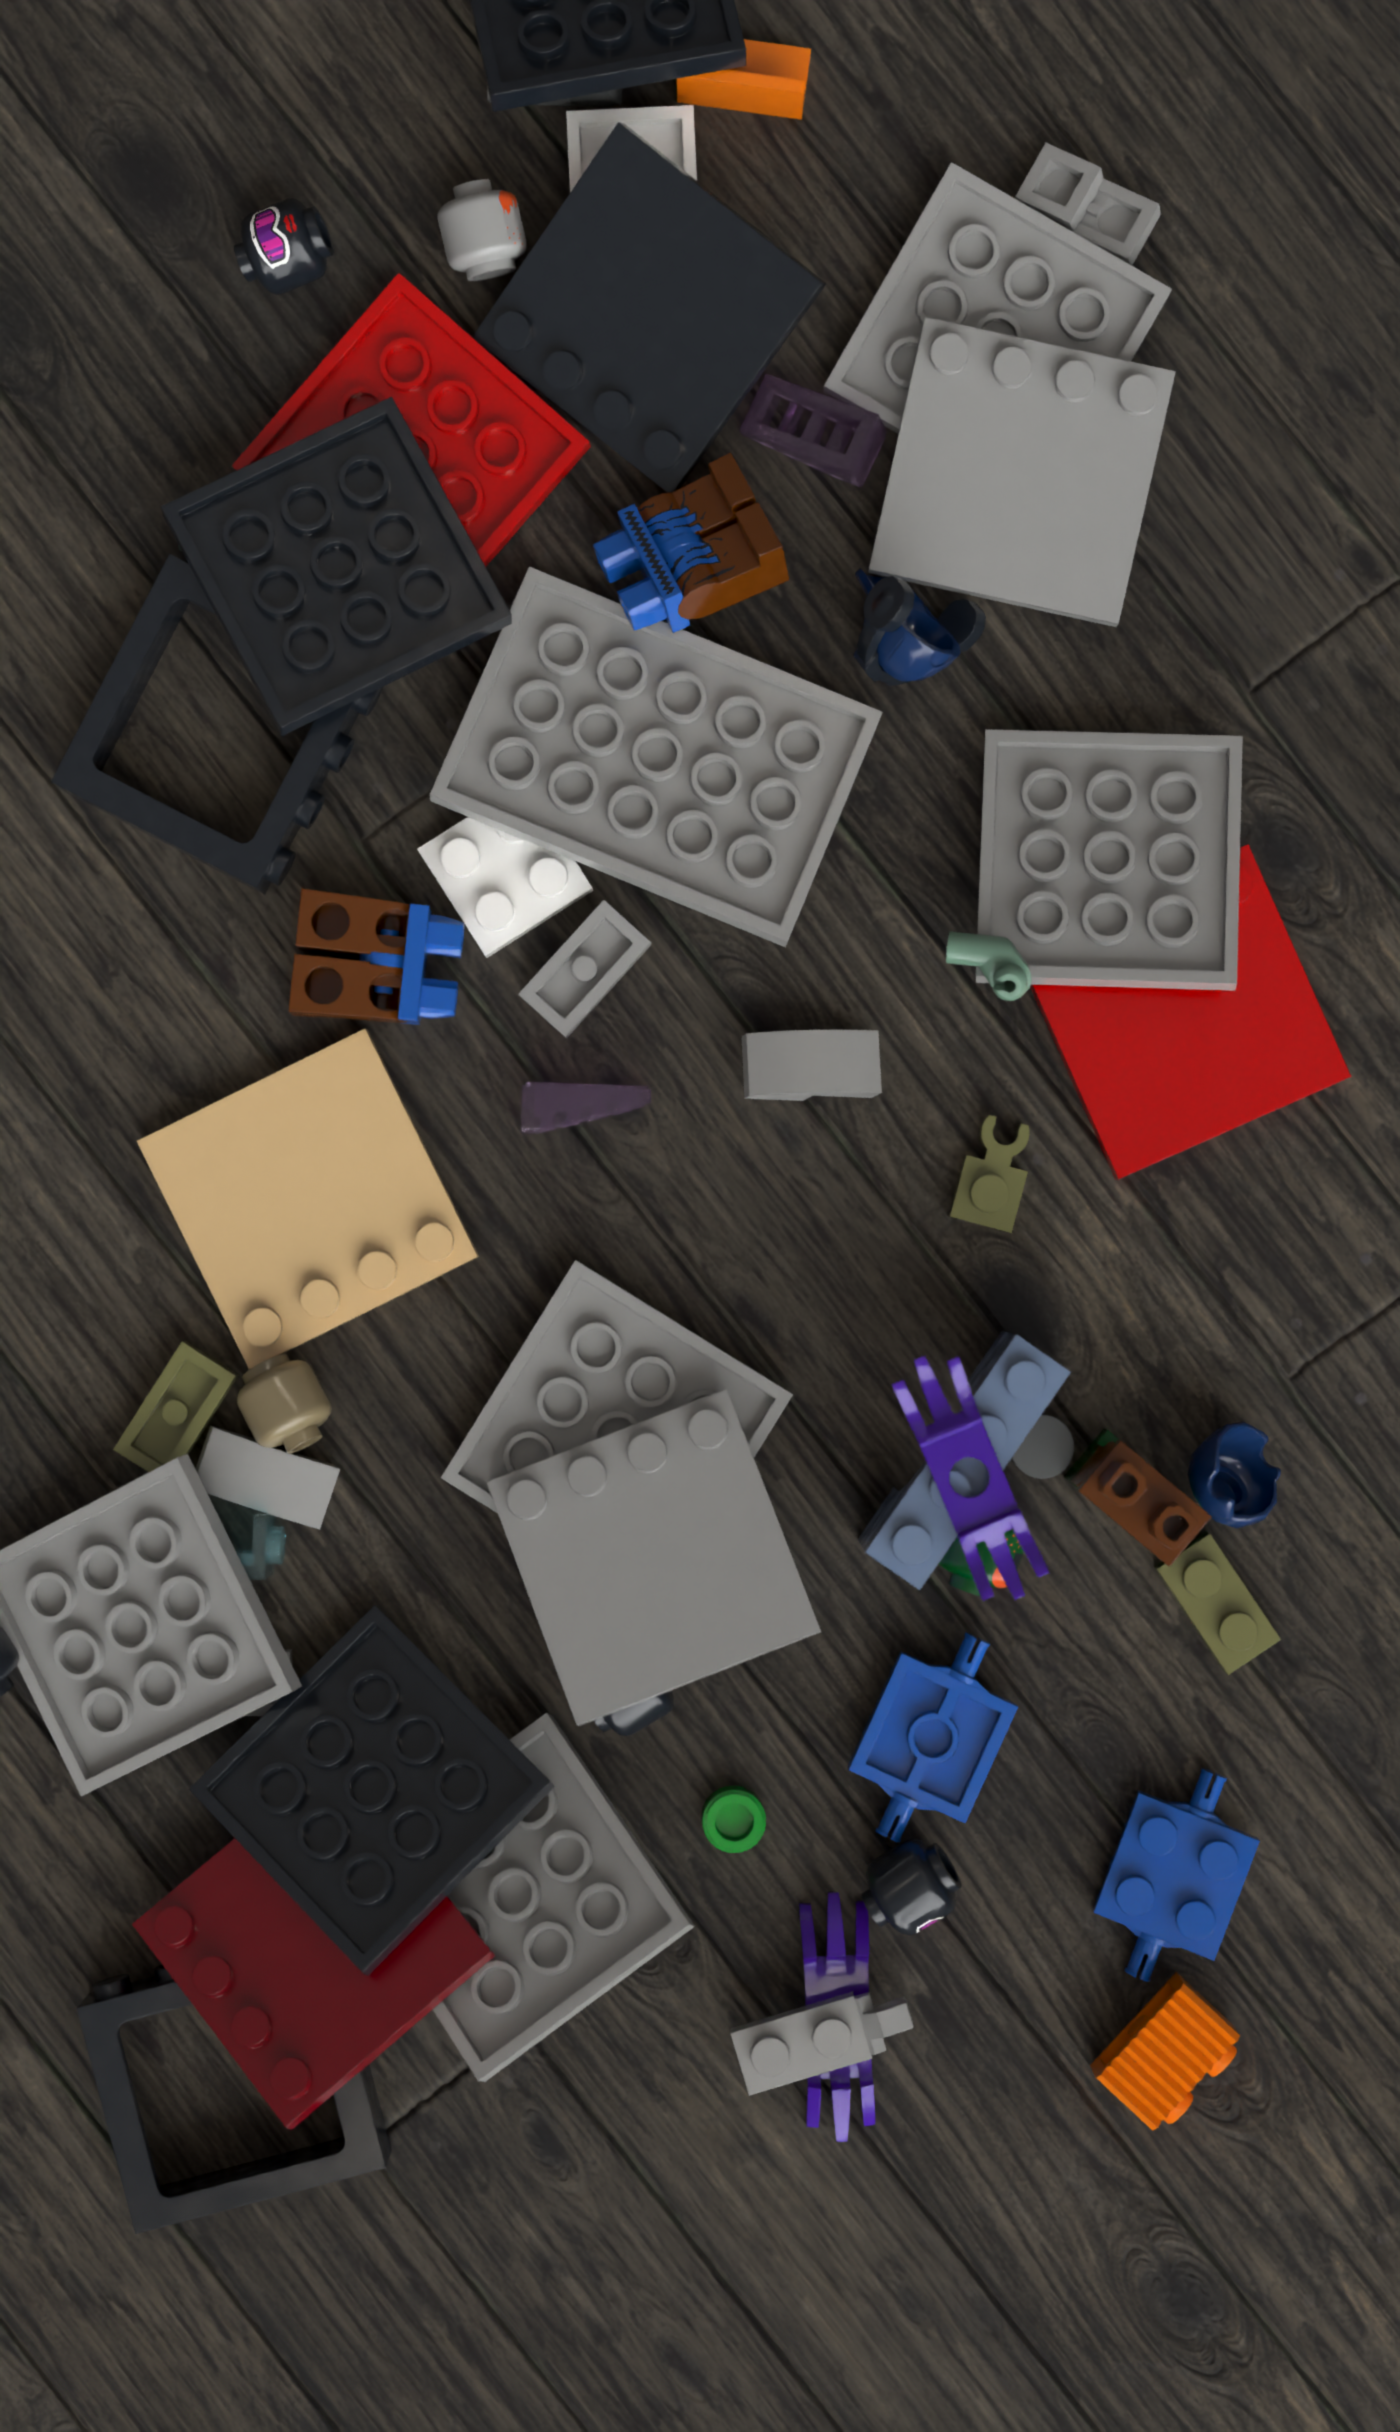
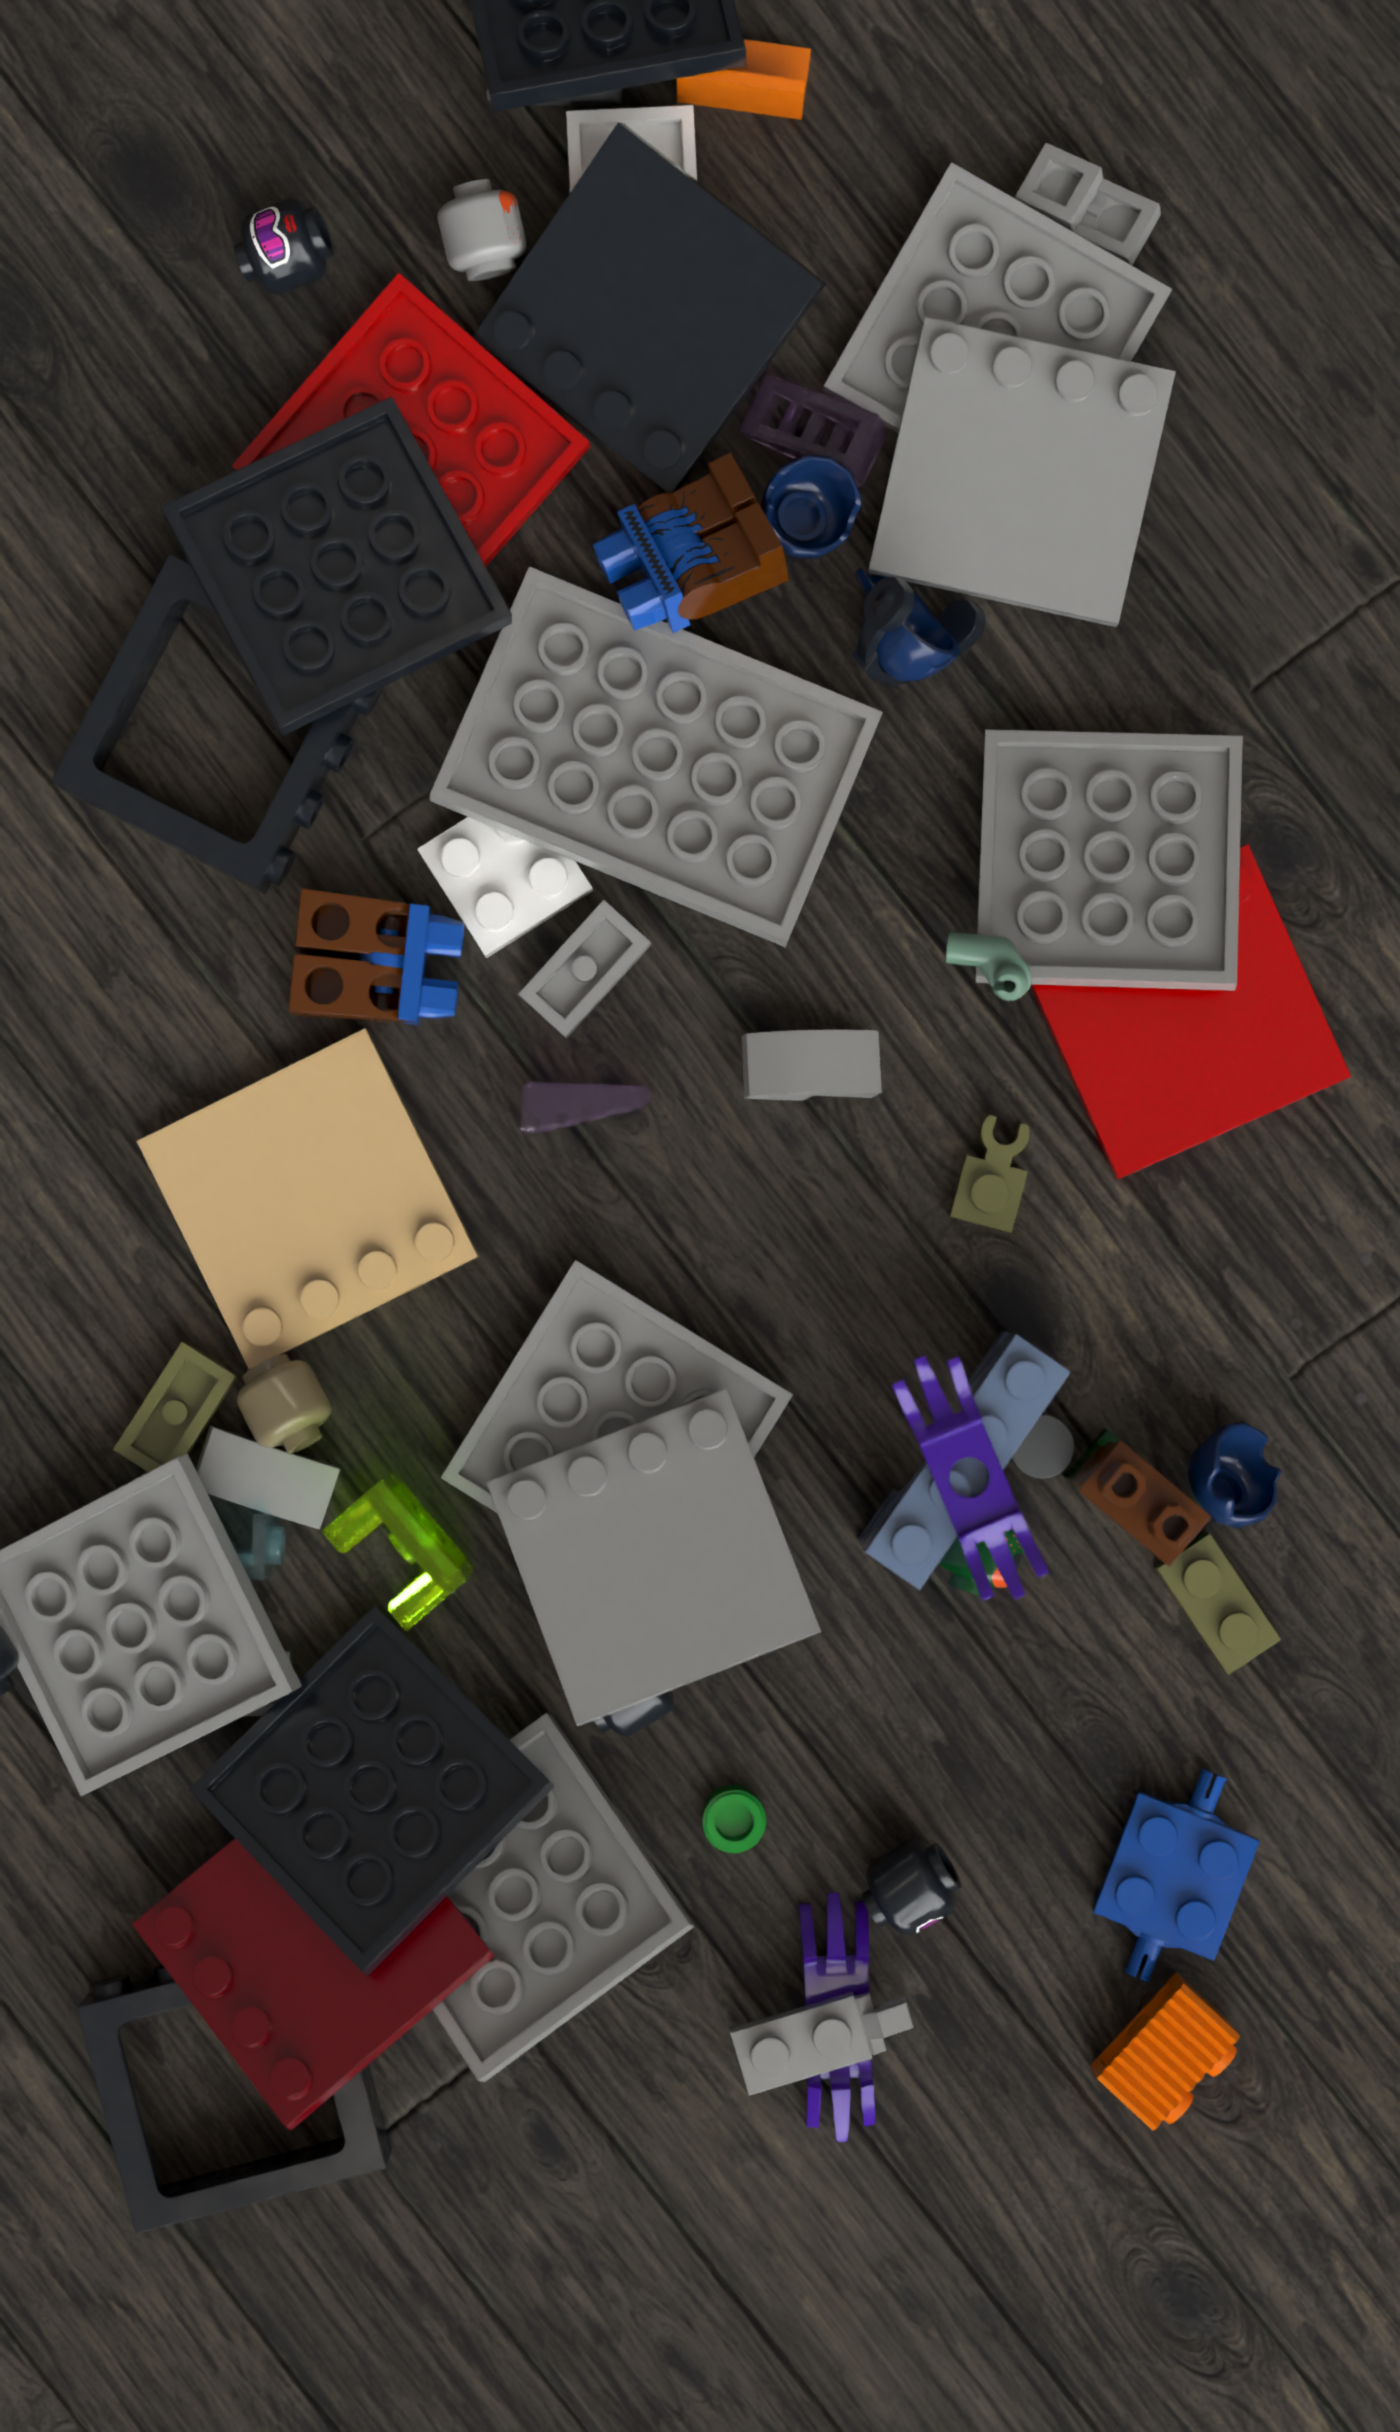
blue plate [847,1632,1018,1843] -> none
none -> clear neon green panel [322,1471,475,1631]
none -> dark blue hair [760,454,861,559]

